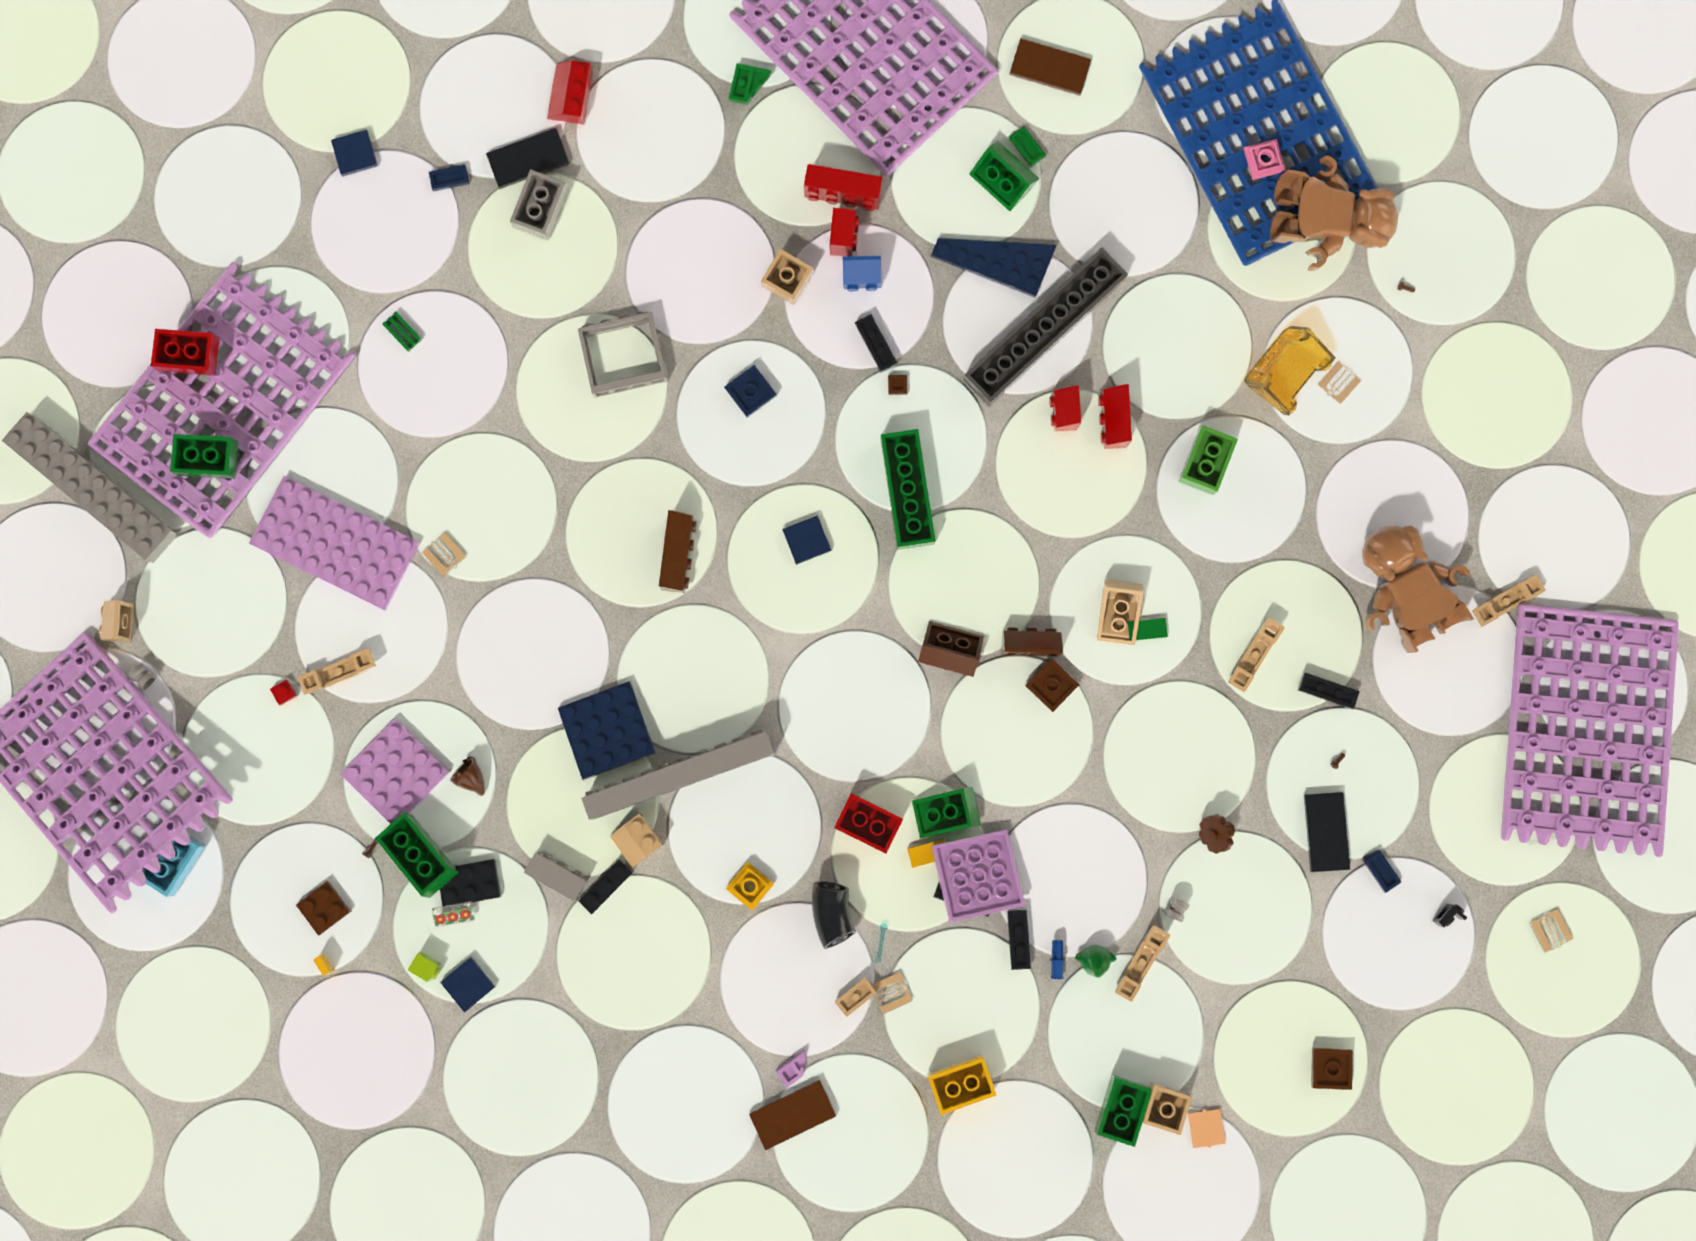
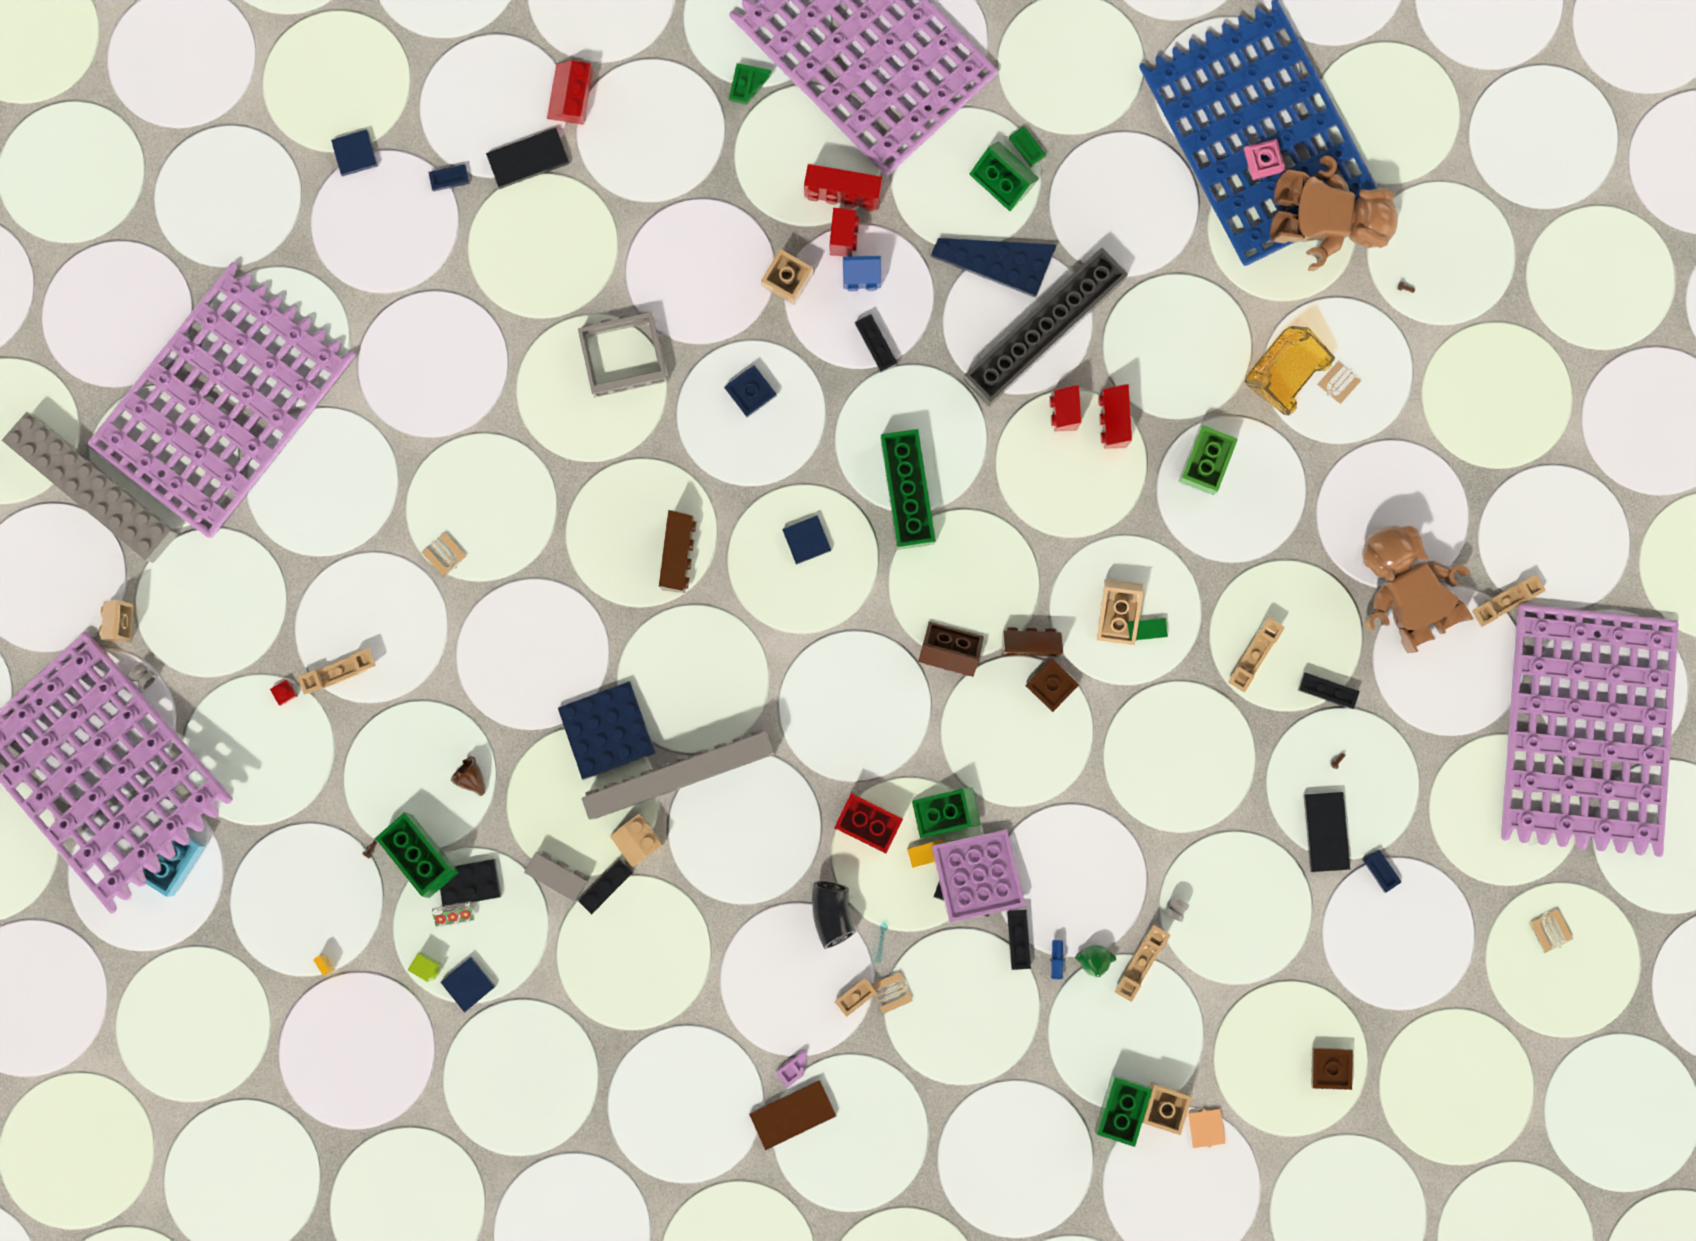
red brick [150,328,220,376] -> none
green brick [170,434,238,479] -> none
lavender plate [248,476,421,611] -> none
reddish brown plate [296,881,352,936] -> none
lavender plate [340,718,450,824] -> none
green tile [382,311,422,352] -> none
light grey brick [510,169,569,241] -> none
yellow piece [725,862,774,911] -> none
reddish brown tile [888,375,907,395] -> none
yellow brick [927,1055,997,1115] -> none
reddish brown tile [1009,38,1092,96] -> none
reddish brown plant [1199,814,1235,854] -> none
black bracket [1433,904,1468,928] -> none

